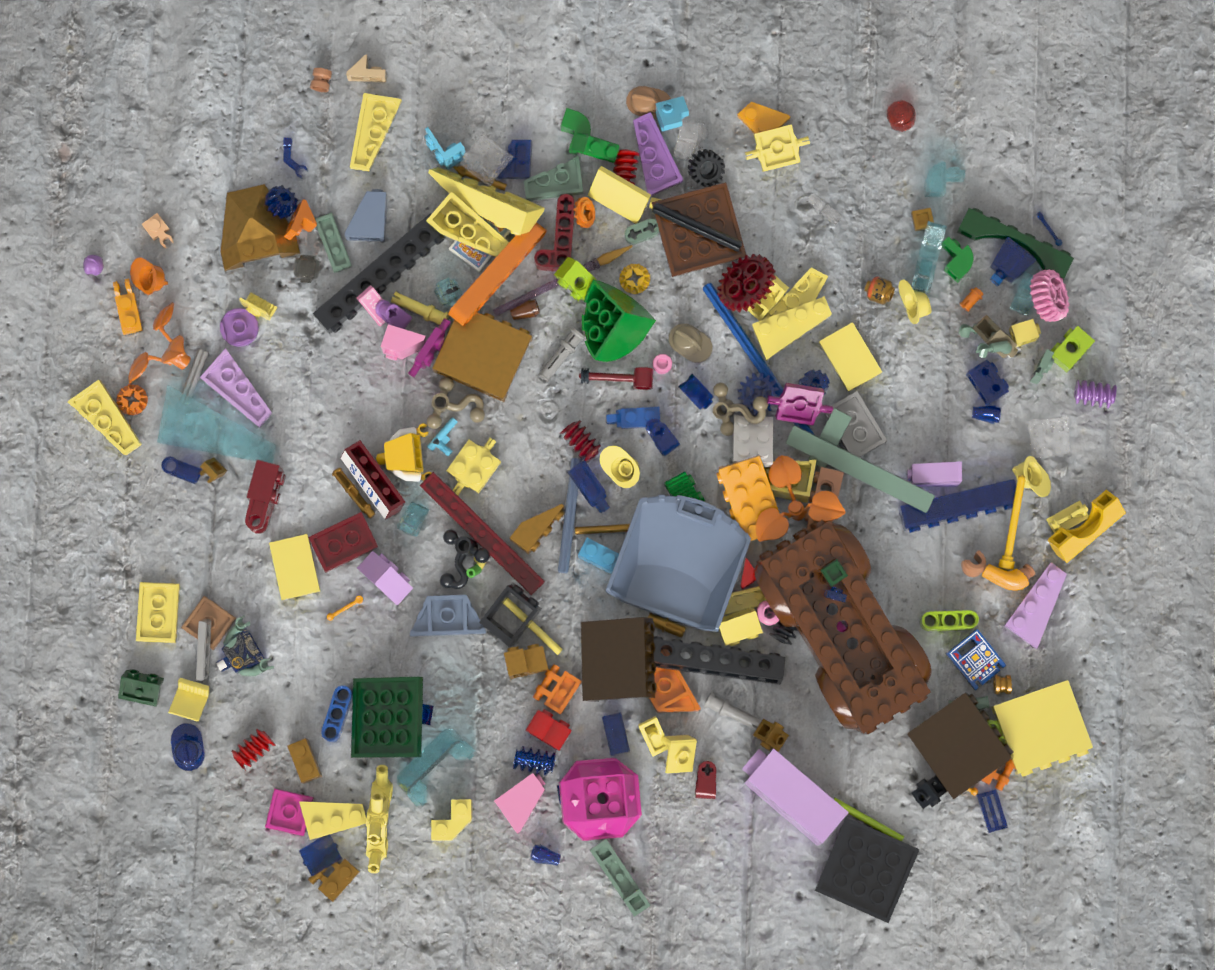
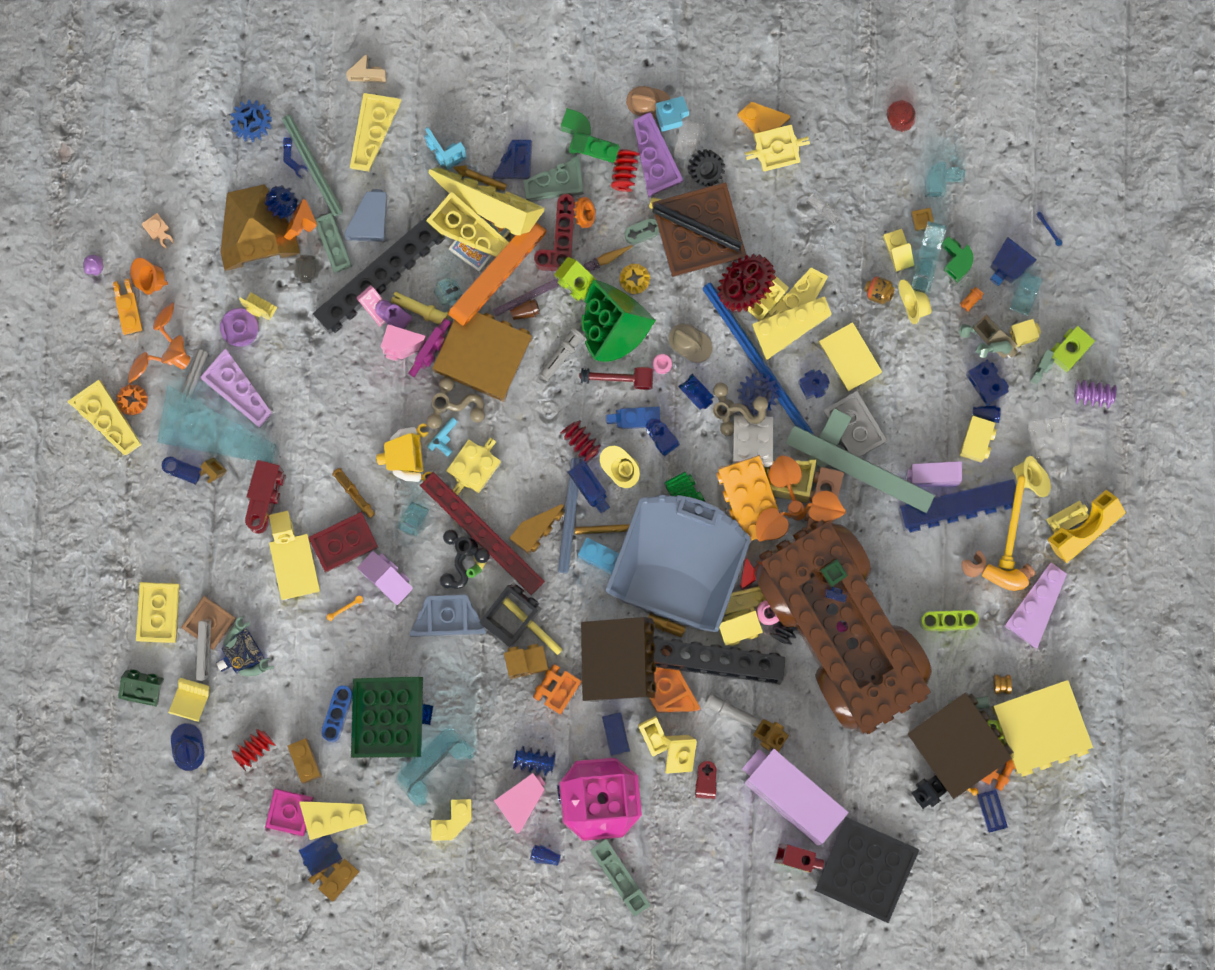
nougat wheel [310,68,332,92] -> none
dark red brick [340,440,405,520] -> none
light yellow pin [366,765,393,873] -> none
clear hinge [459,134,513,187] -> none
red brick [525,709,572,751] -> none
light yellow tile [587,166,651,224] -> none
magenta plate [767,383,833,426] -> none
lime bar [834,797,905,841] -> none
blue container [945,629,1006,691] -> none
dark green arch [957,208,1074,280] -> none
bright pink gear [1030,269,1070,322] -> none
none -> blue gear [230,100,272,142]
none -> light yellow brick [269,511,295,544]
none -> sand green axle [282,115,343,217]
none -> dark red torso [774,844,824,872]
none -> light yellow slope [883,229,914,272]
none -> light yellow brick [959,416,997,463]

